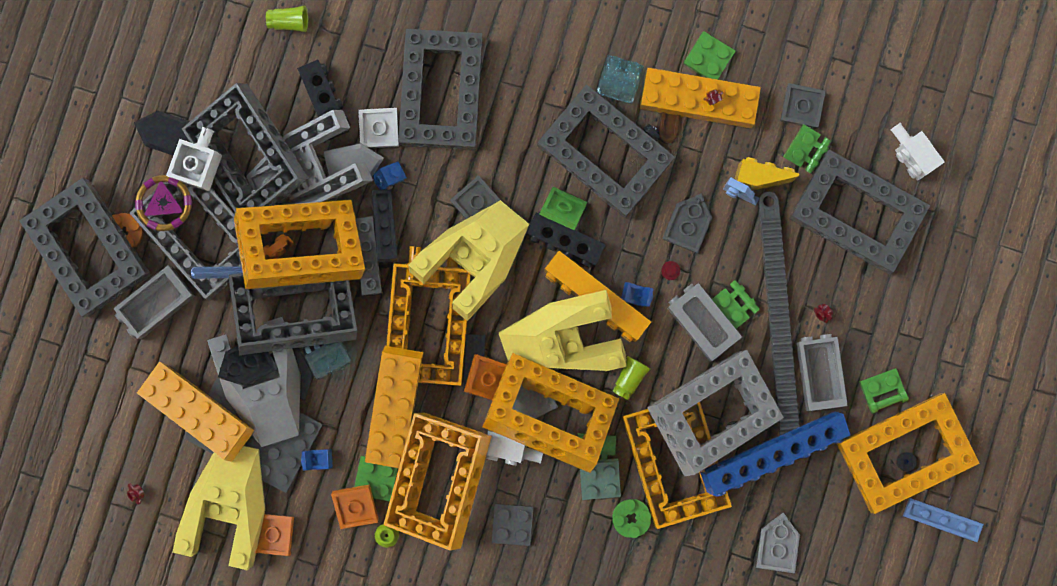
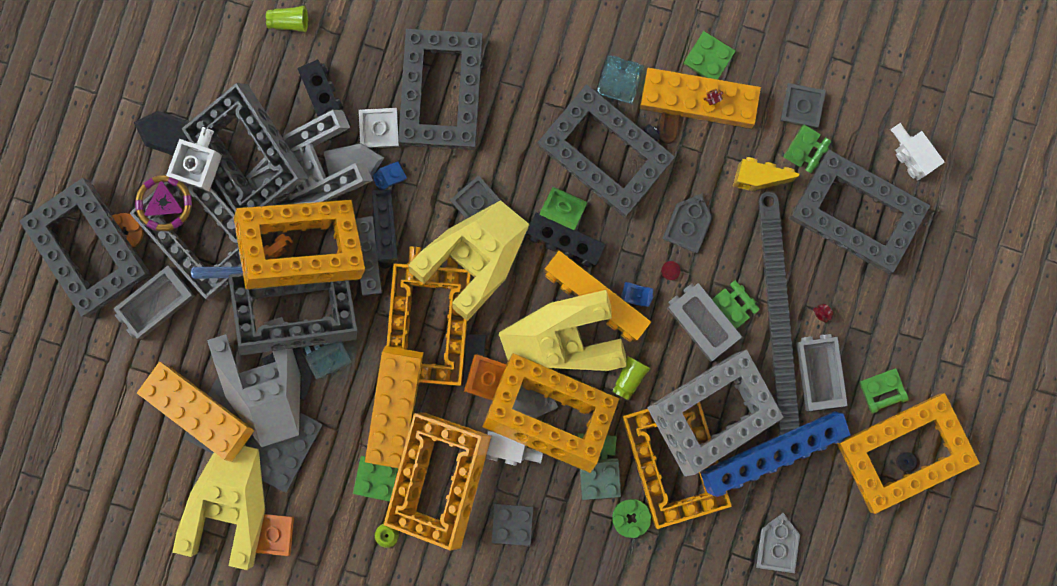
dark red plate [127,483,145,505] -> none
black tile [218,346,278,386] -> none
blue bracket [301,449,333,471] -> none
orange plate [331,484,379,529] -> none
light blue wing [723,177,759,206] -> none
medium blue tile [903,498,984,542] -> none

